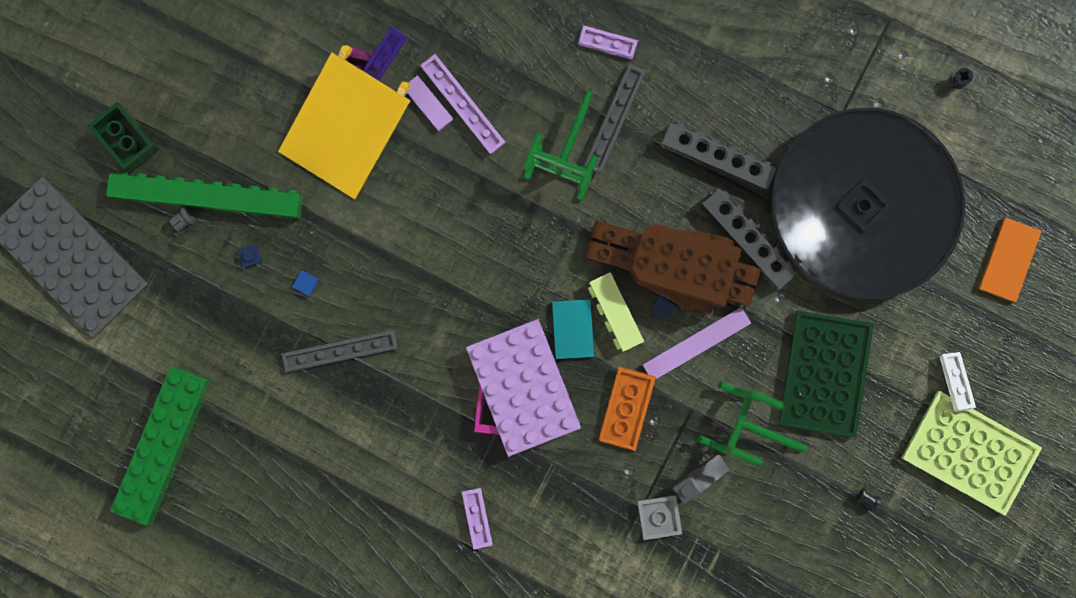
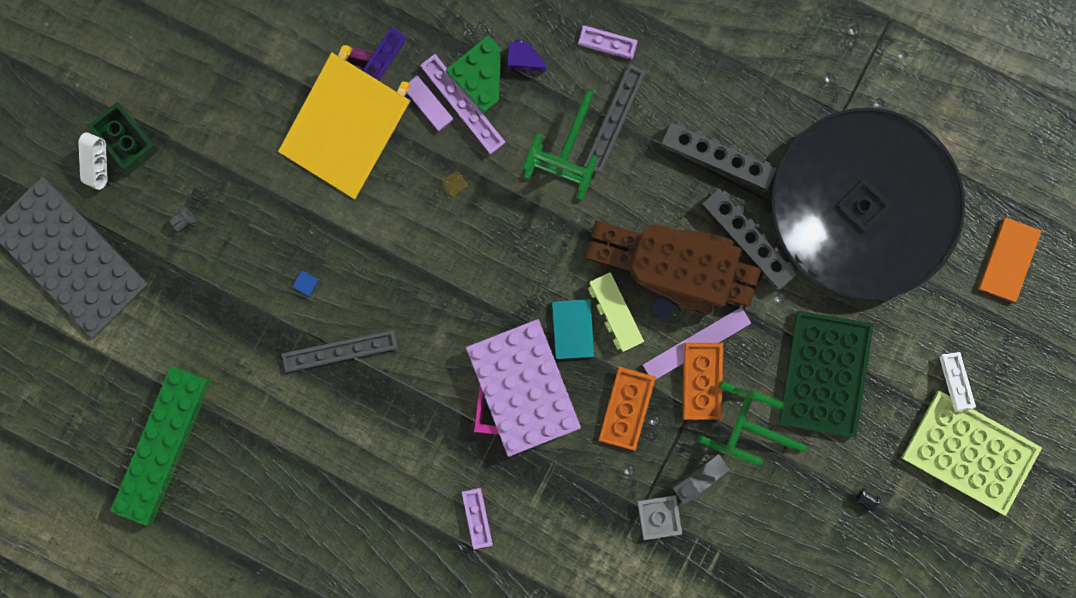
green brick [106,171,303,219] -> none
dark blue plate [238,244,263,268] -> none
black bush [950,68,973,89] -> none
none -> white beam [78,132,107,190]
none -> clear yellow tile [442,170,468,197]
none -> green plate [446,35,501,114]
none -> dark purple slope [508,40,546,72]
none -> orange tile [683,342,723,420]

